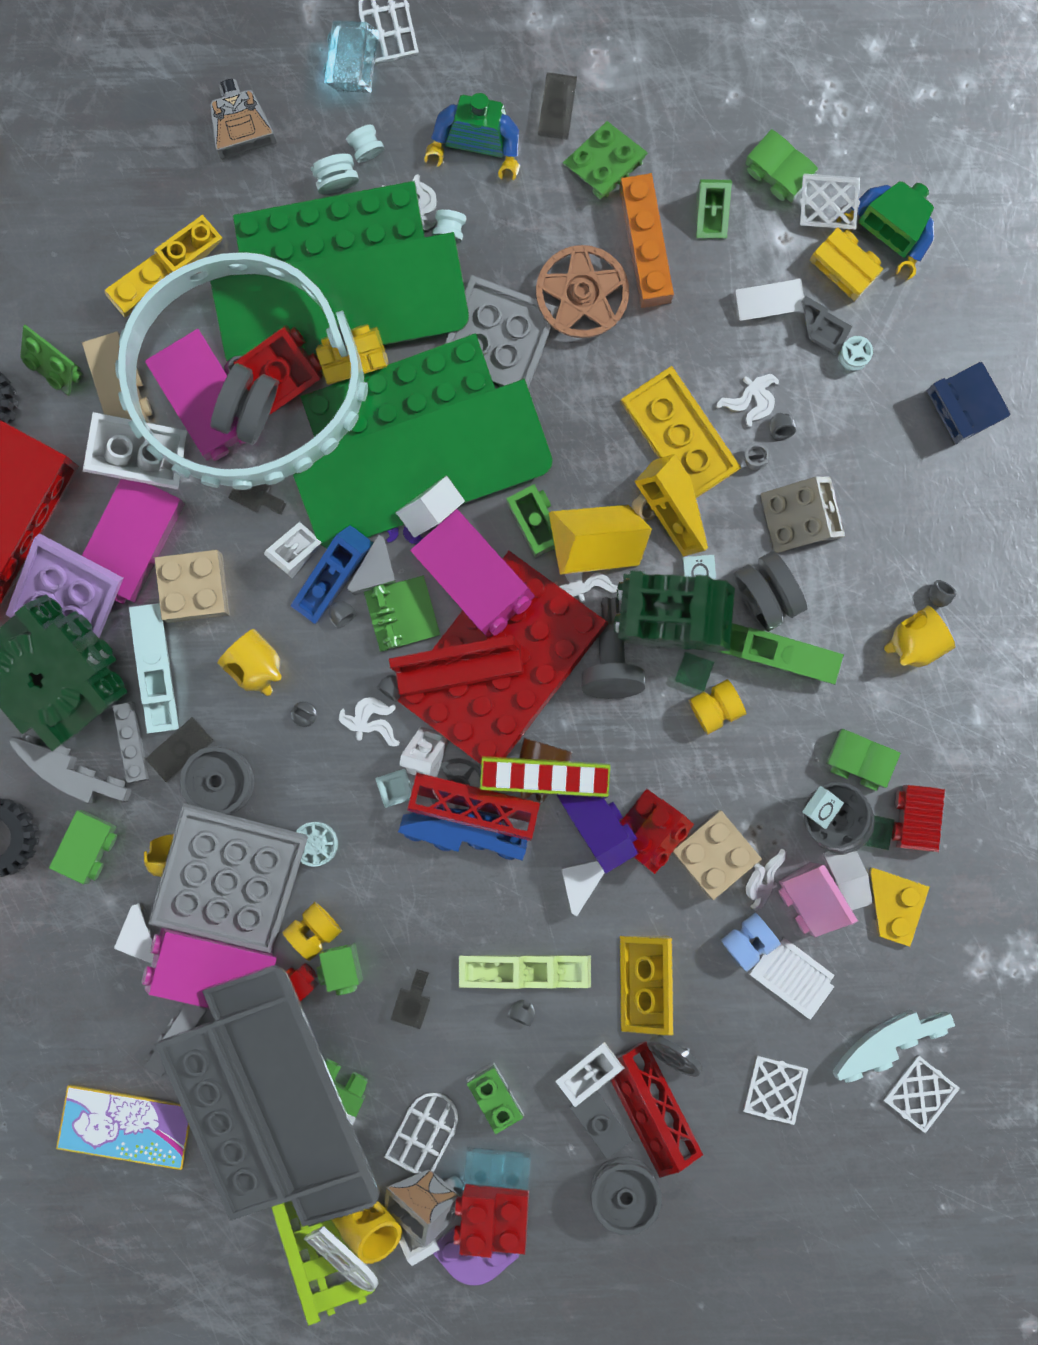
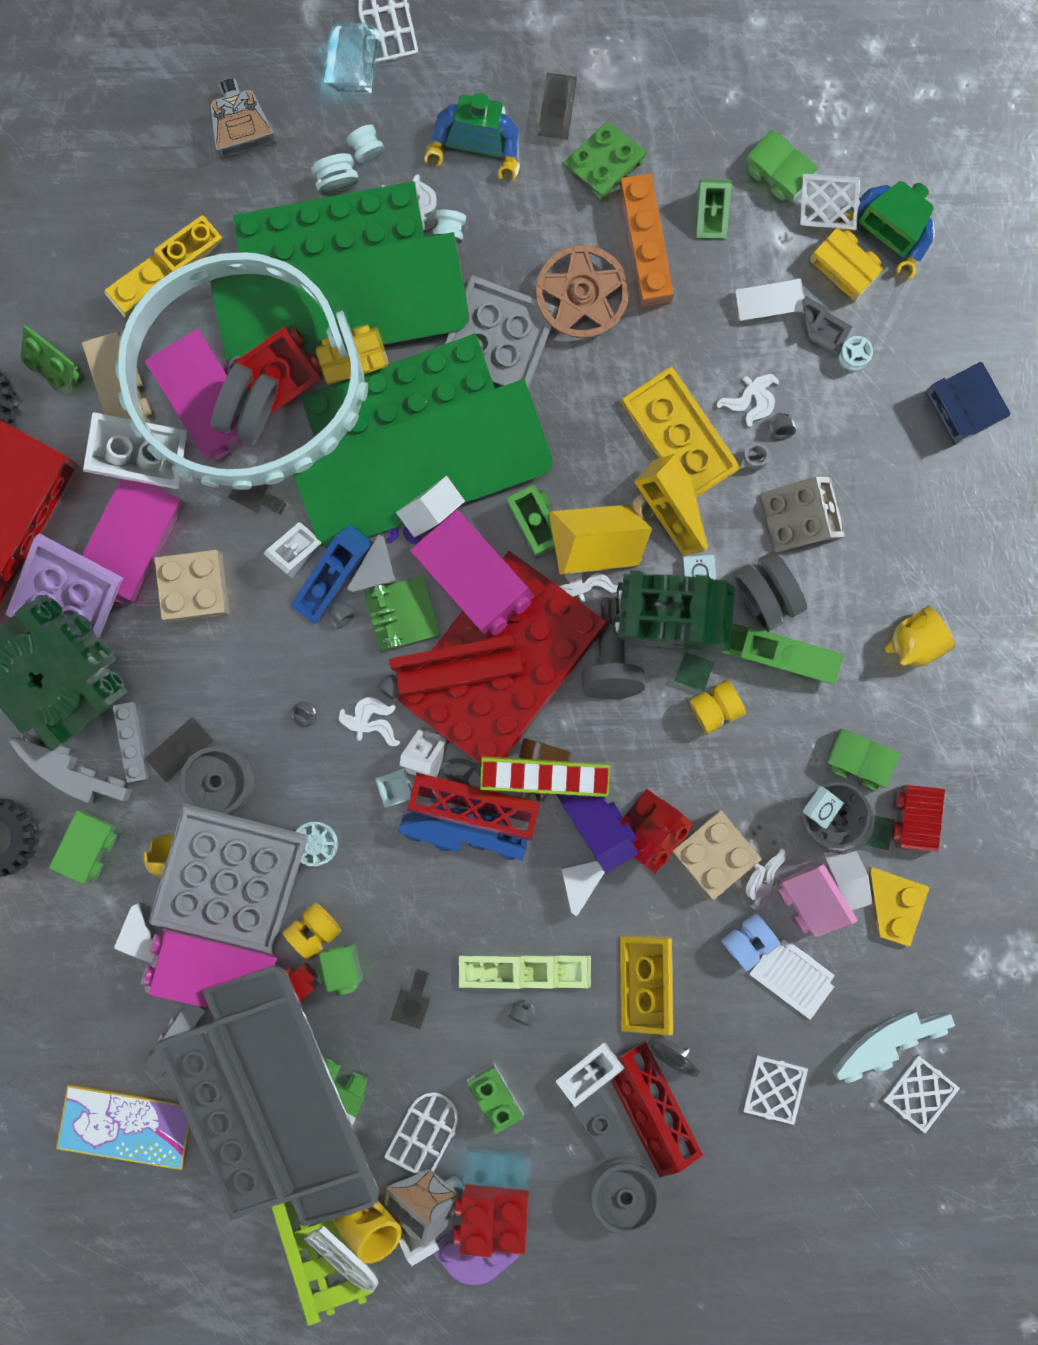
light aqua slope [129,603,179,734] -> none
yellow piece [217,629,282,696] -> none
dark grey hinge [928,580,957,608] -> none

